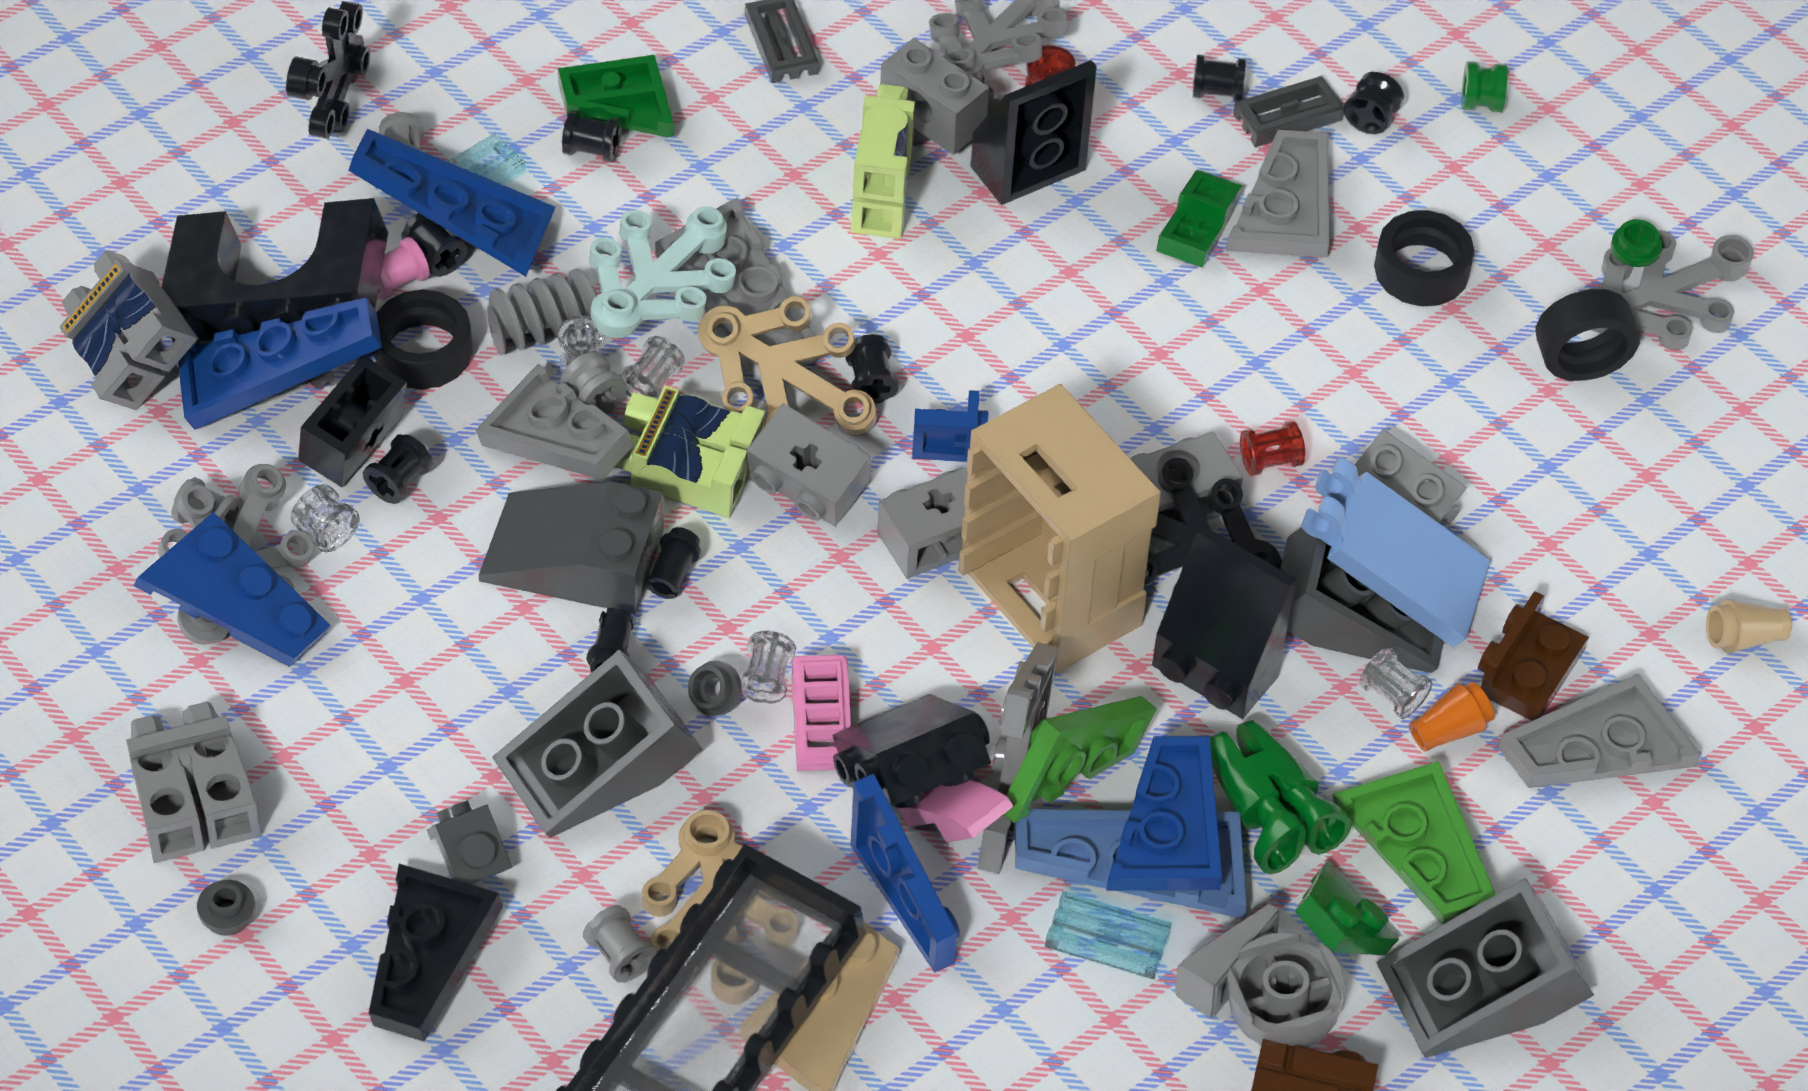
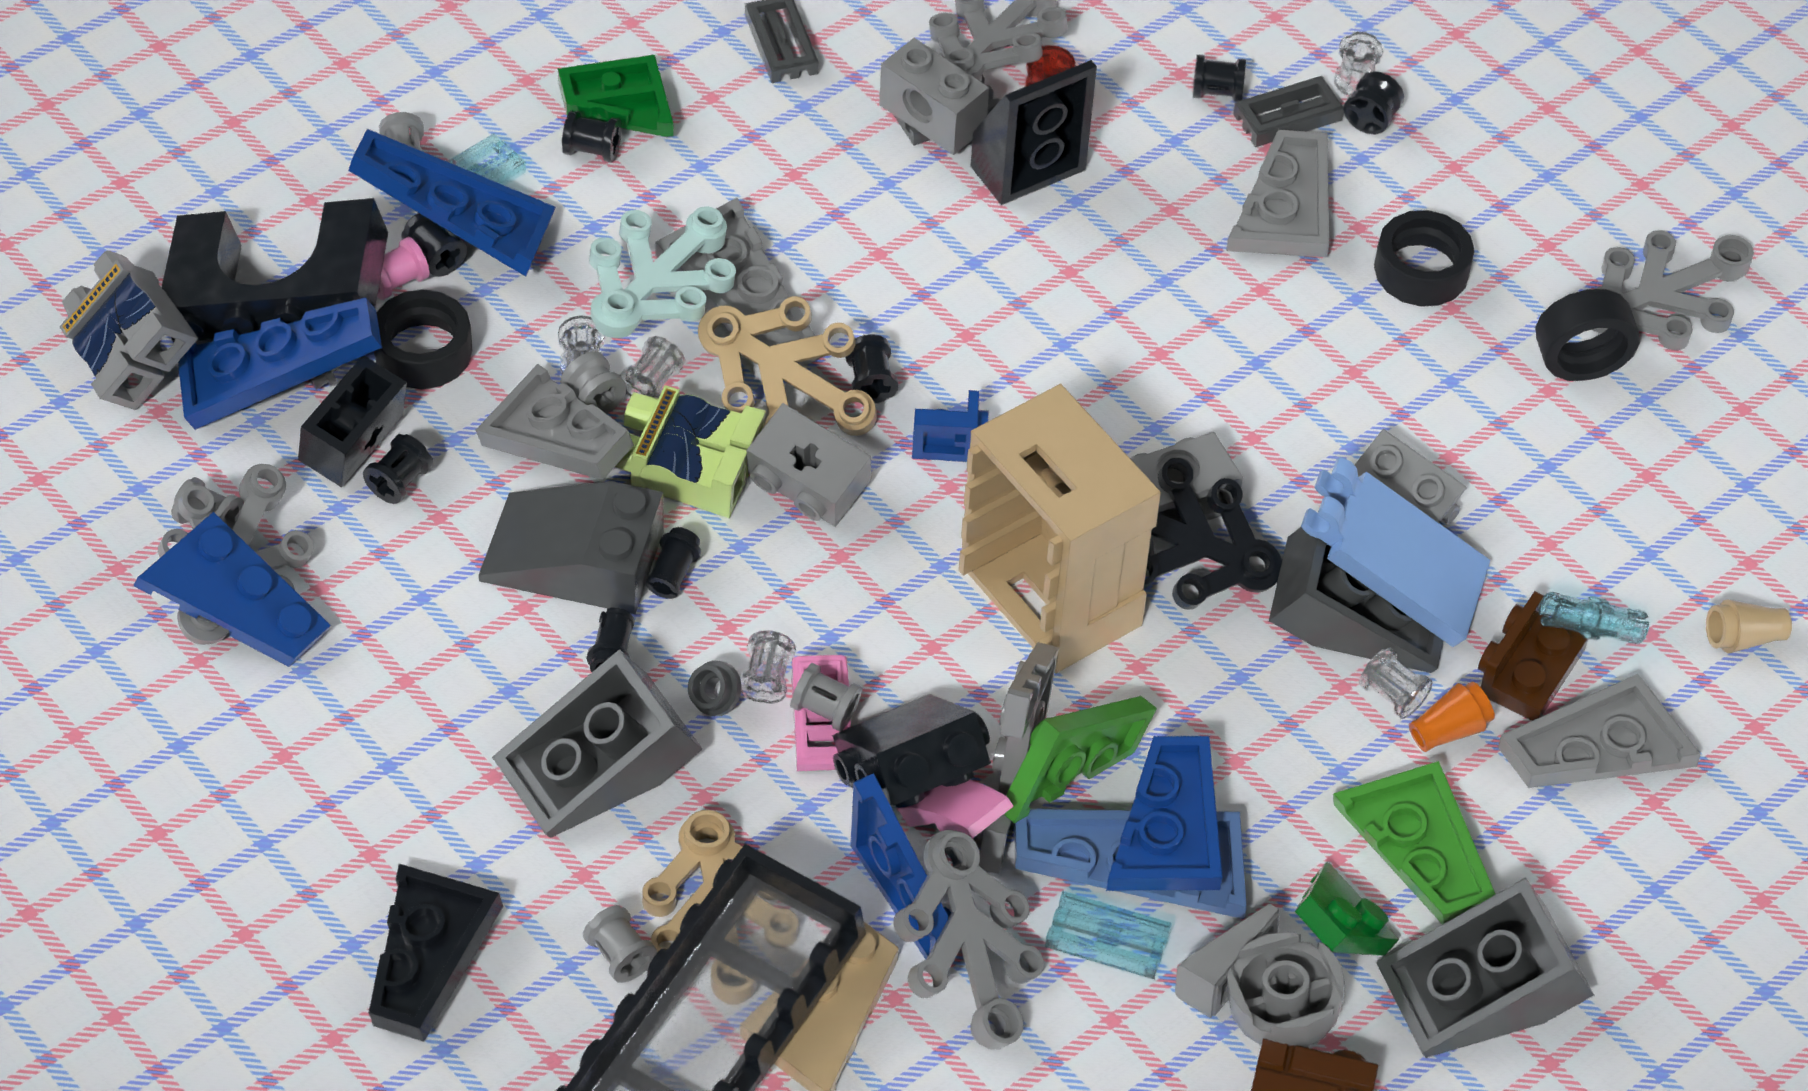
light grey hips [126,701,261,863] -> none
dark grey plate [197,880,255,936] -> none
black plant [286,1,370,139] -> none
clear wheel [291,484,360,553] -> none
dark grey bracket [427,800,513,884] -> none
light grey piece [487,268,597,355] -> none
yellowish green hips [851,84,915,239] -> none
light grey brick [877,467,968,579] -> none
black slope [1152,525,1296,719] -> none
green slope [1156,170,1243,268] -> none
green piece [1210,720,1352,874] -> none
clear red bush [1240,420,1305,476] -> none
green wheel [1461,61,1507,113] -> none
green plate [1611,219,1662,267] -> none
none -> light grey bush [790,663,863,731]
none -> light grey plant [893,830,1044,1050]
none -> clear bush [1334,32,1383,96]
none -> clear light blue pin [1539,592,1649,644]

